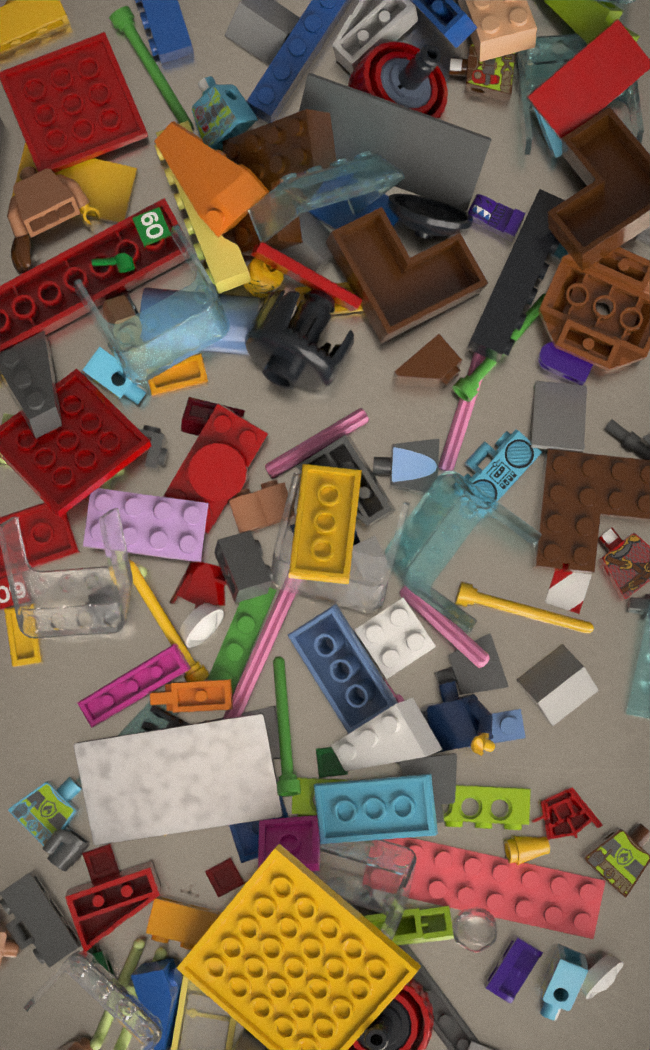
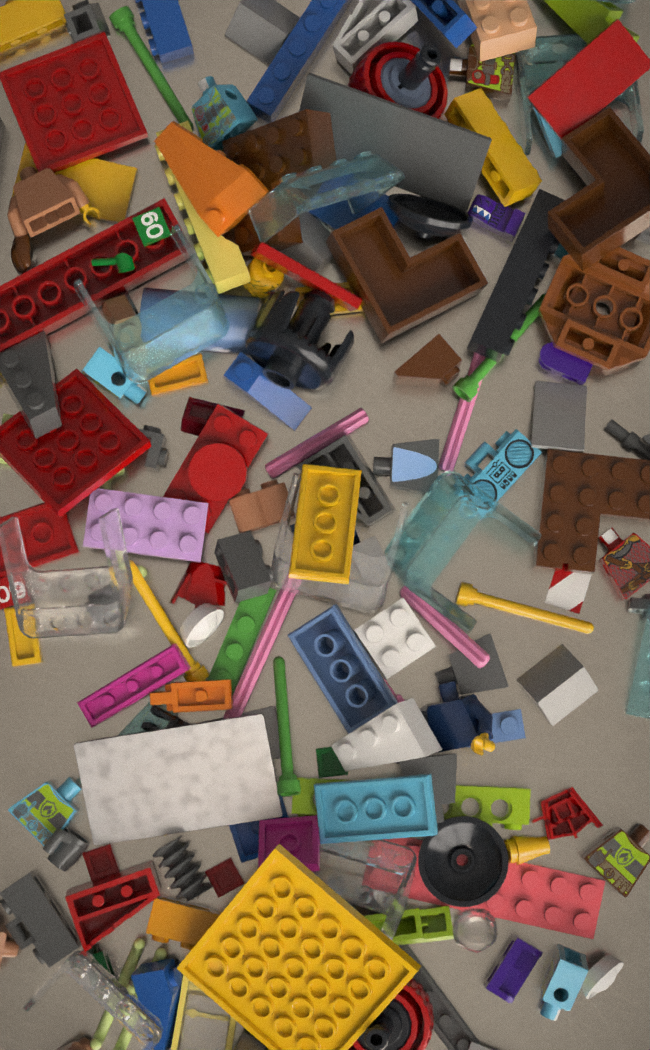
none -> dark grey brick [64,0,109,42]
none -> dark grey piece [152,835,212,902]
none -> slope [223,352,312,431]
none -> black dish [418,816,508,907]
none -> yellow brick [444,88,542,207]

